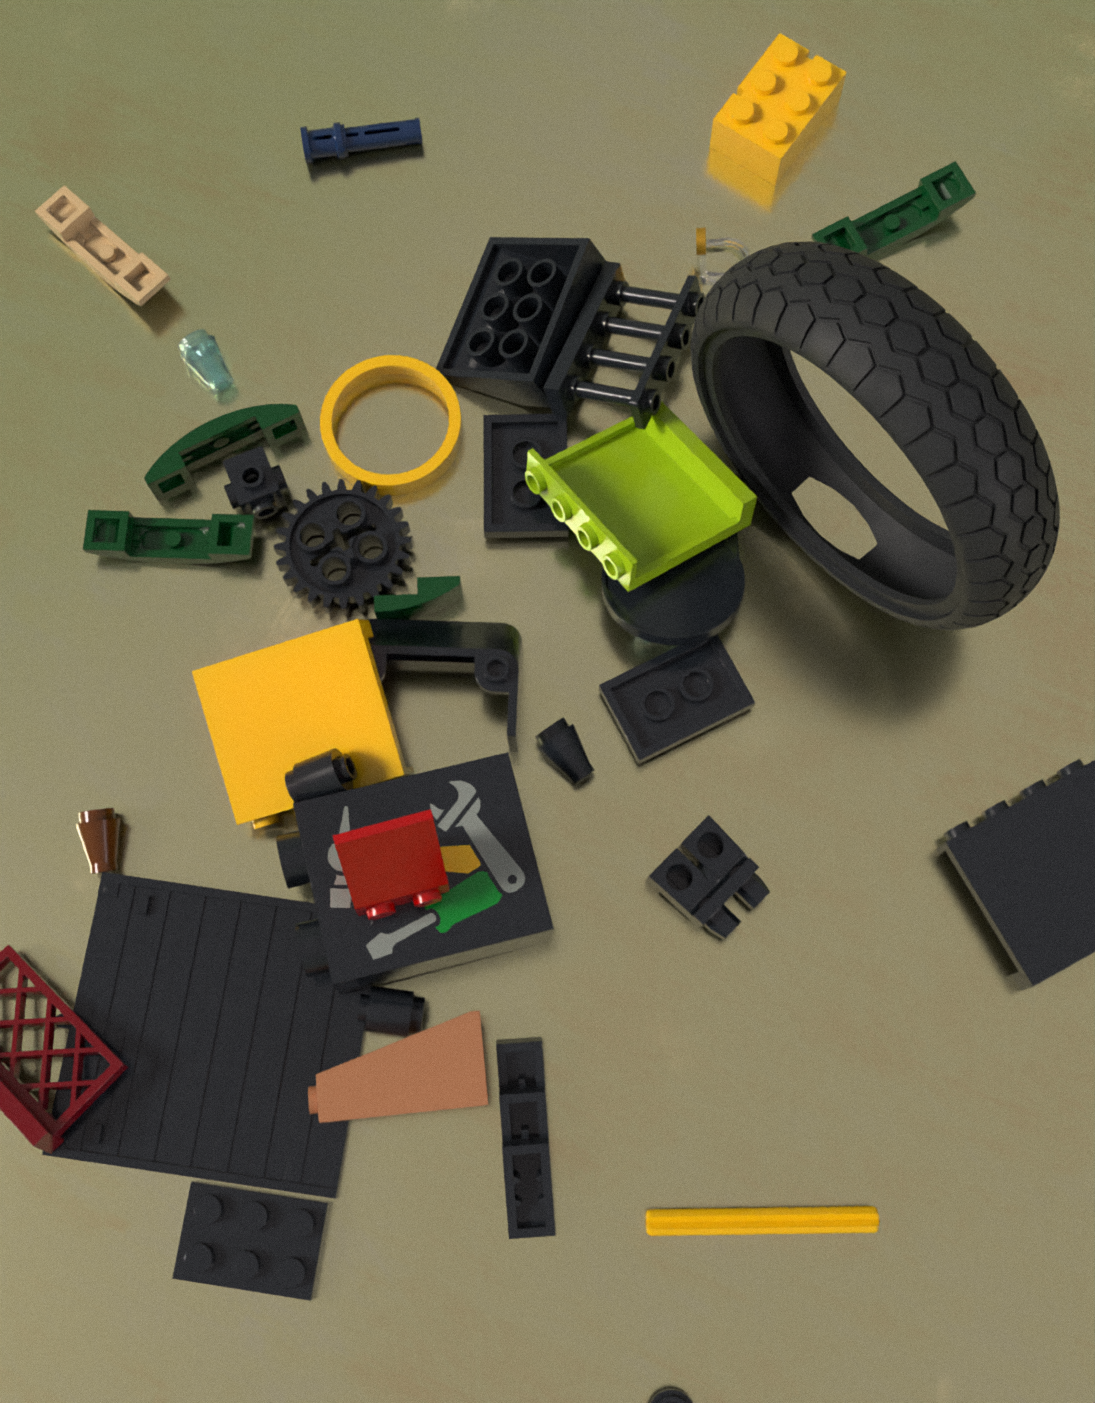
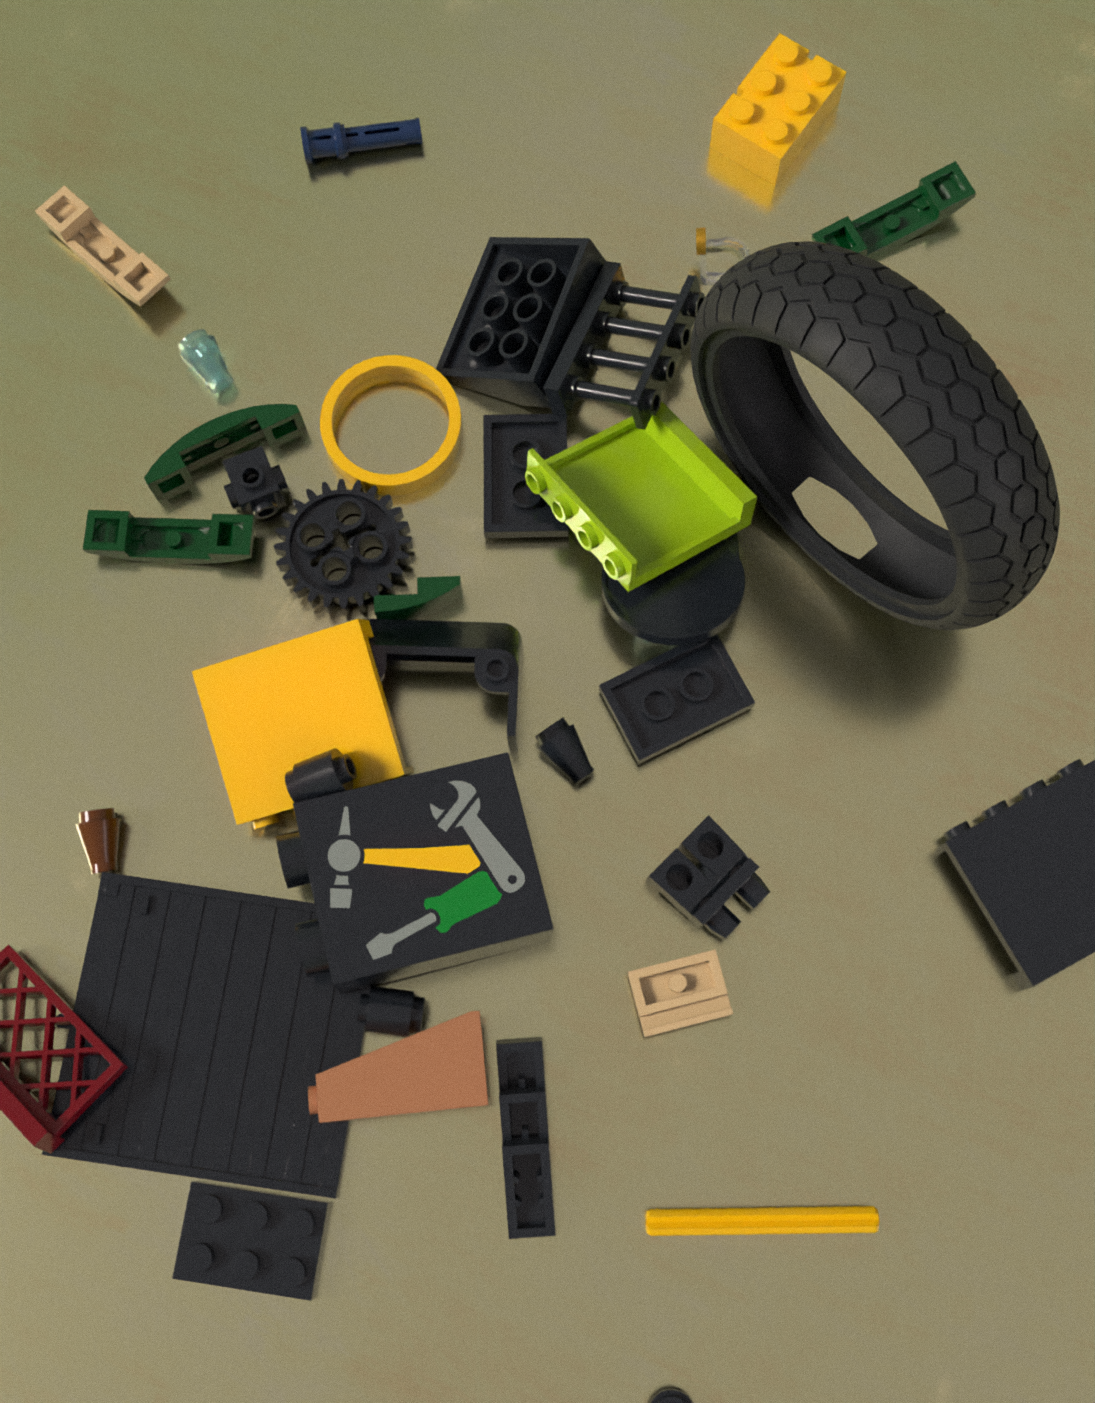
red slope [333,809,449,920] -> none
none -> tan plate [627,949,733,1038]

